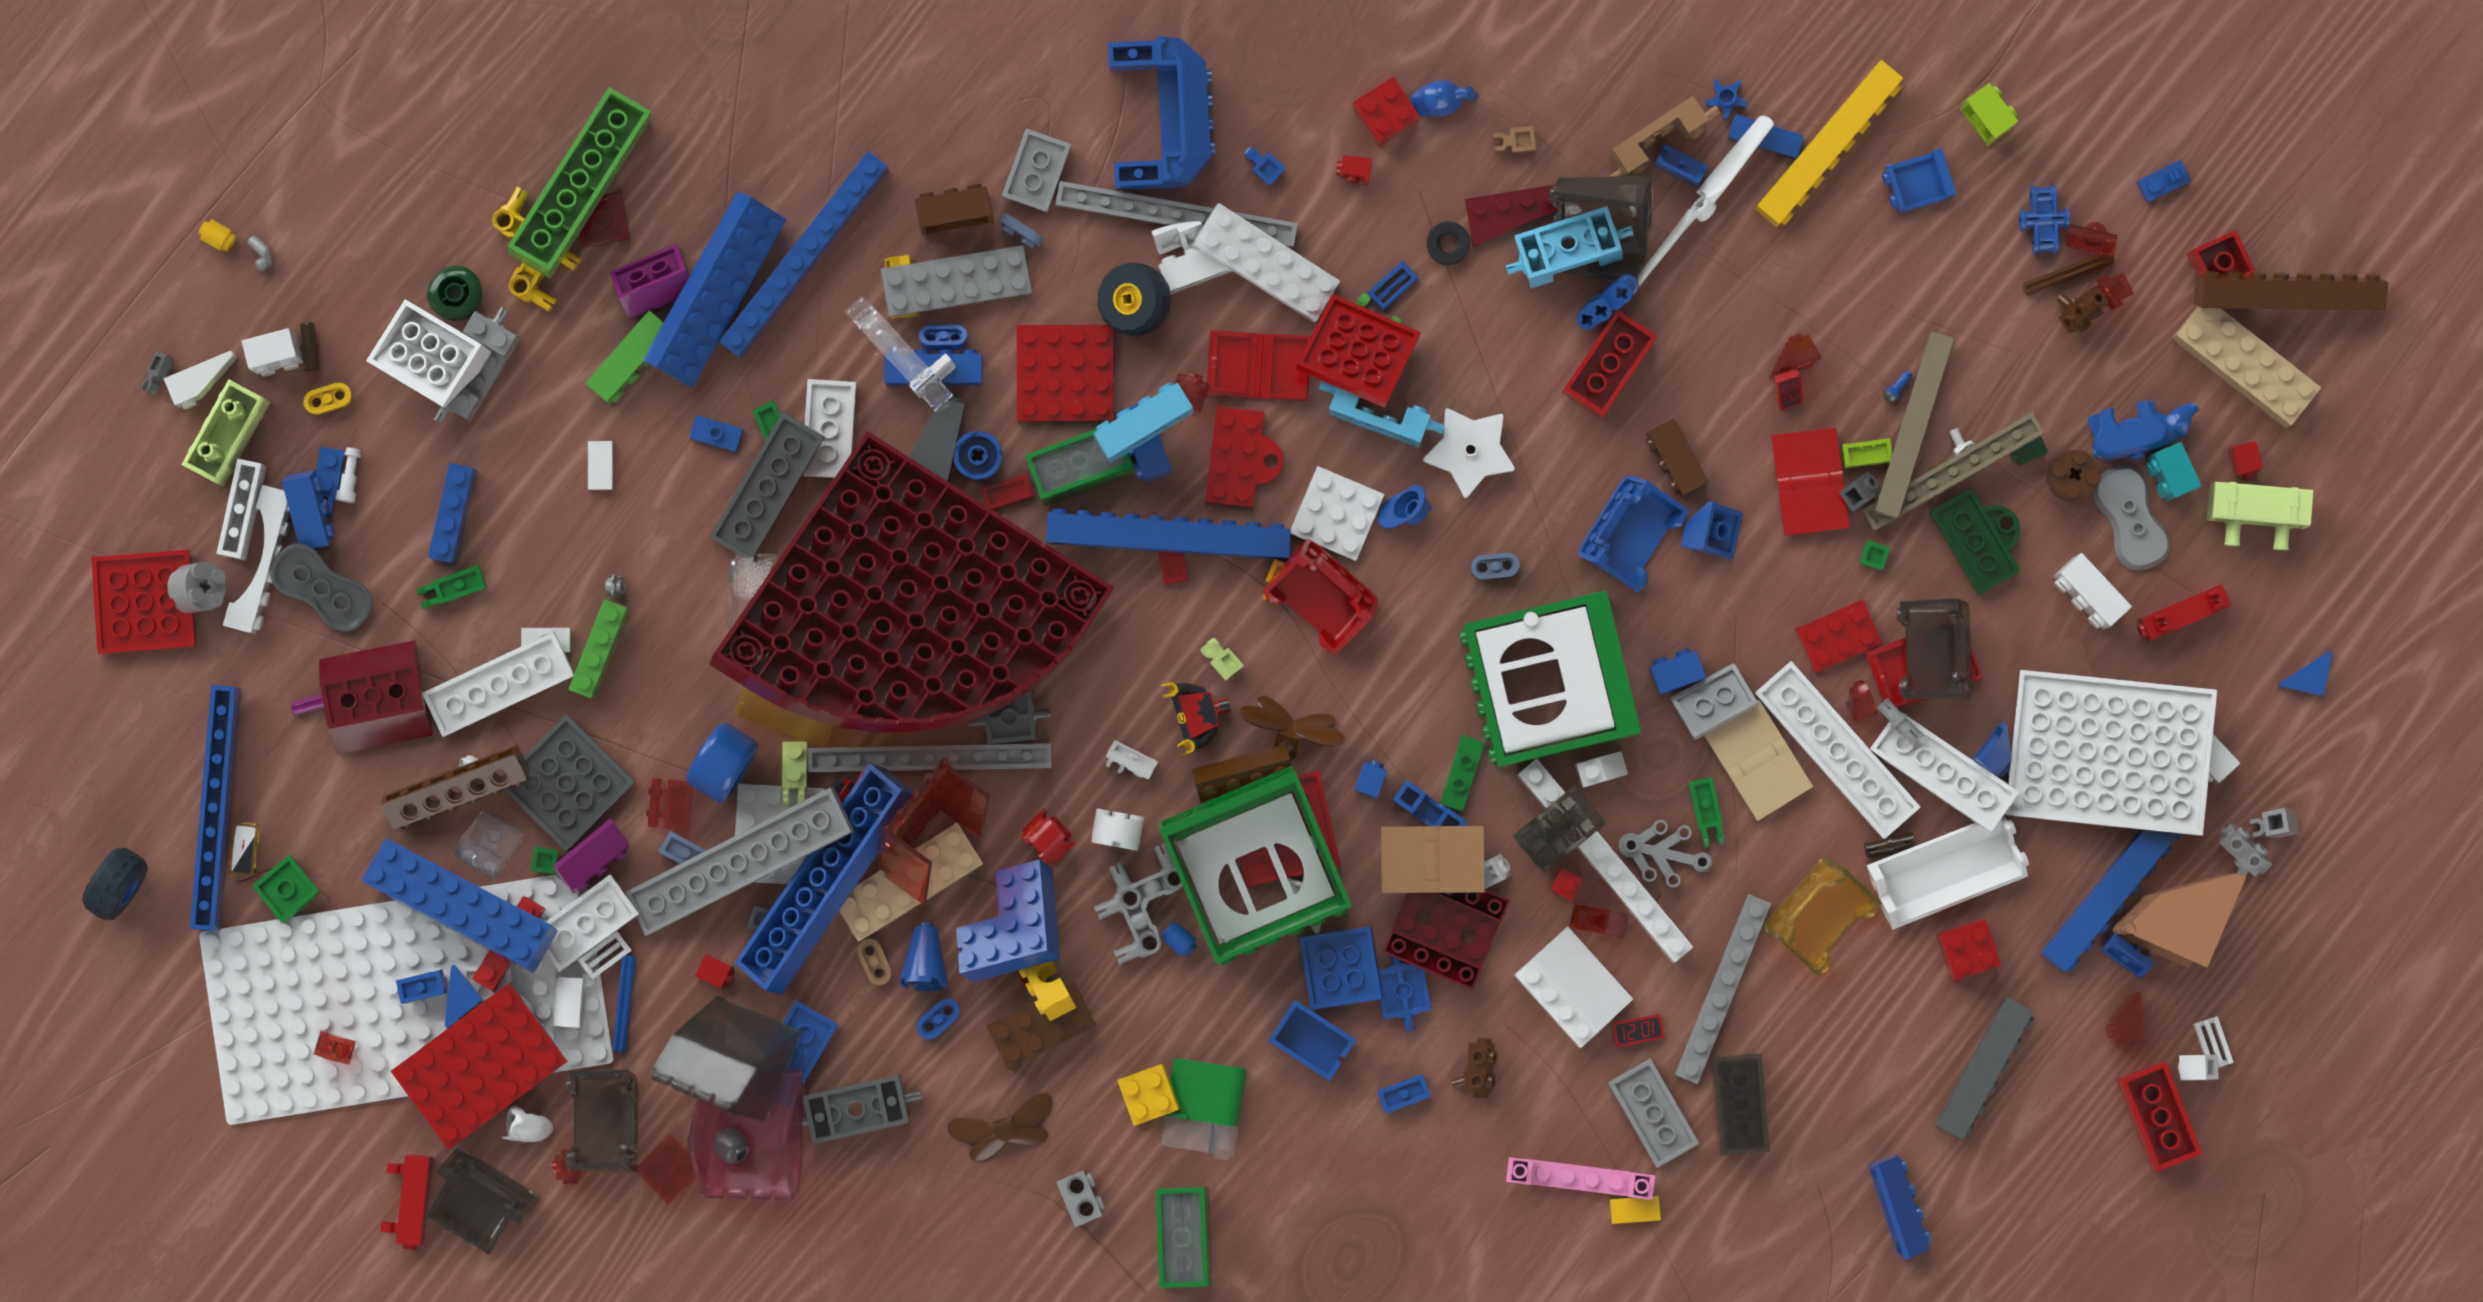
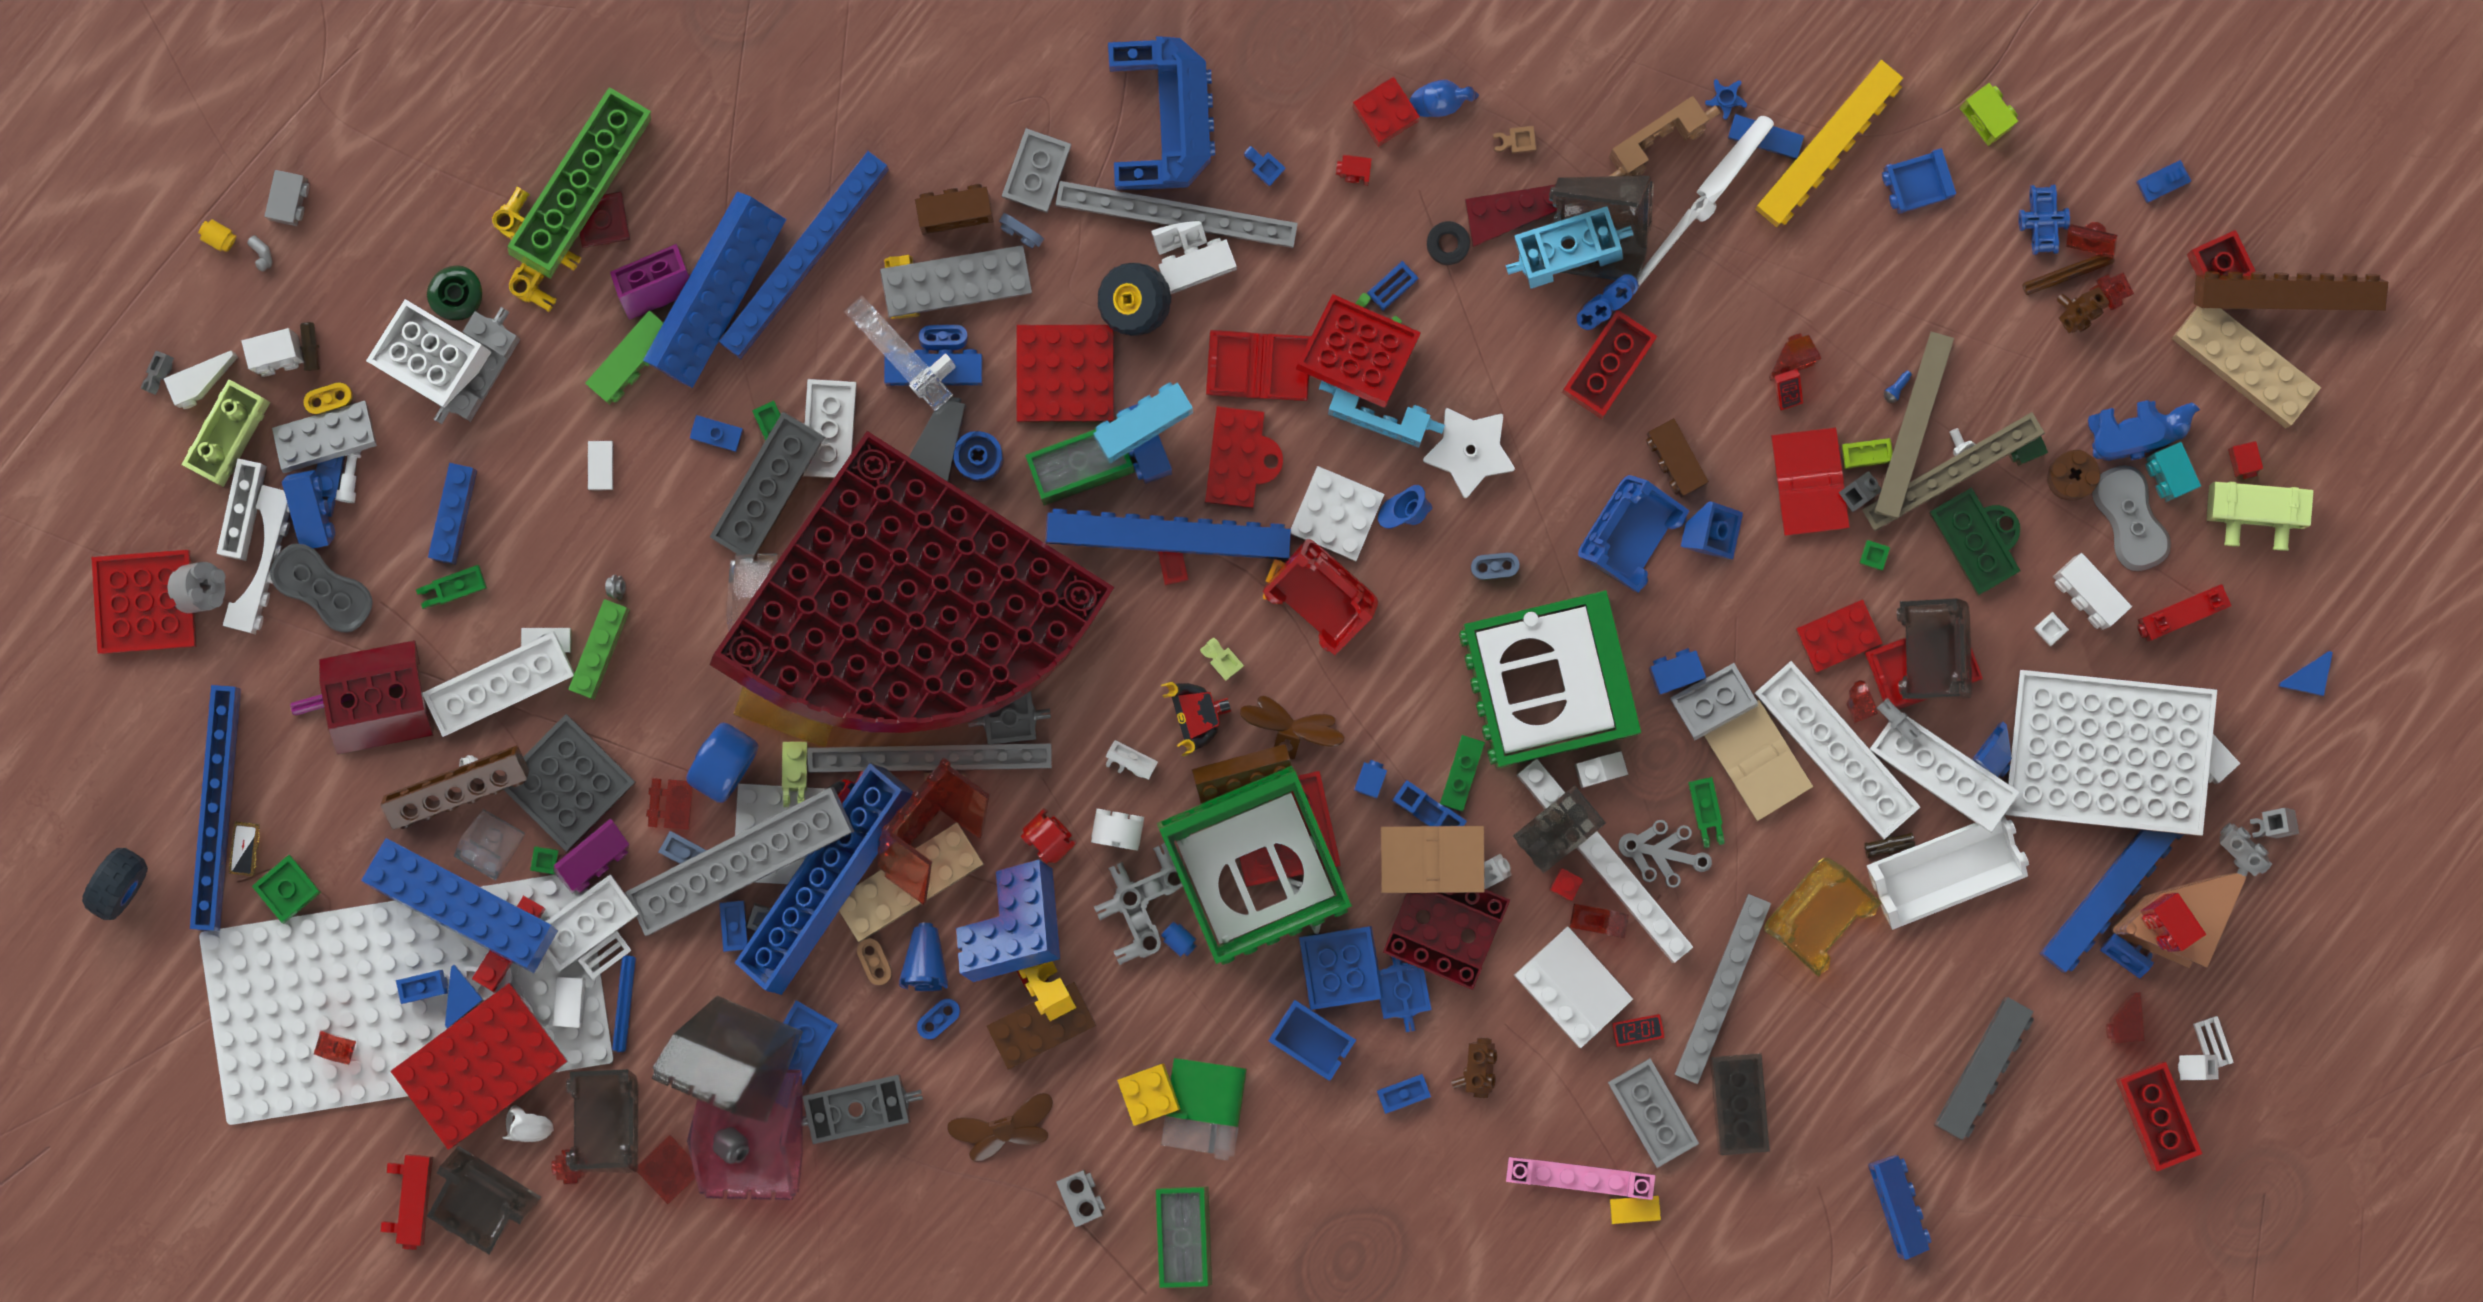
red brick [694,954,735,989] -> none
red tile [980,474,1034,510] -> none
clear red brick [1174,372,1210,412] -> none
white plate [1193,203,1340,322] -> none
blue hinge [1654,144,1708,188] -> none
red brick [1936,919,2001,981] -> none
none -> light grey brick [264,170,310,226]
none -> light grey plate [272,401,377,473]
none -> blue plate [719,901,748,952]
none -> white tile [2034,612,2069,646]
none -> red brick [2140,893,2207,952]

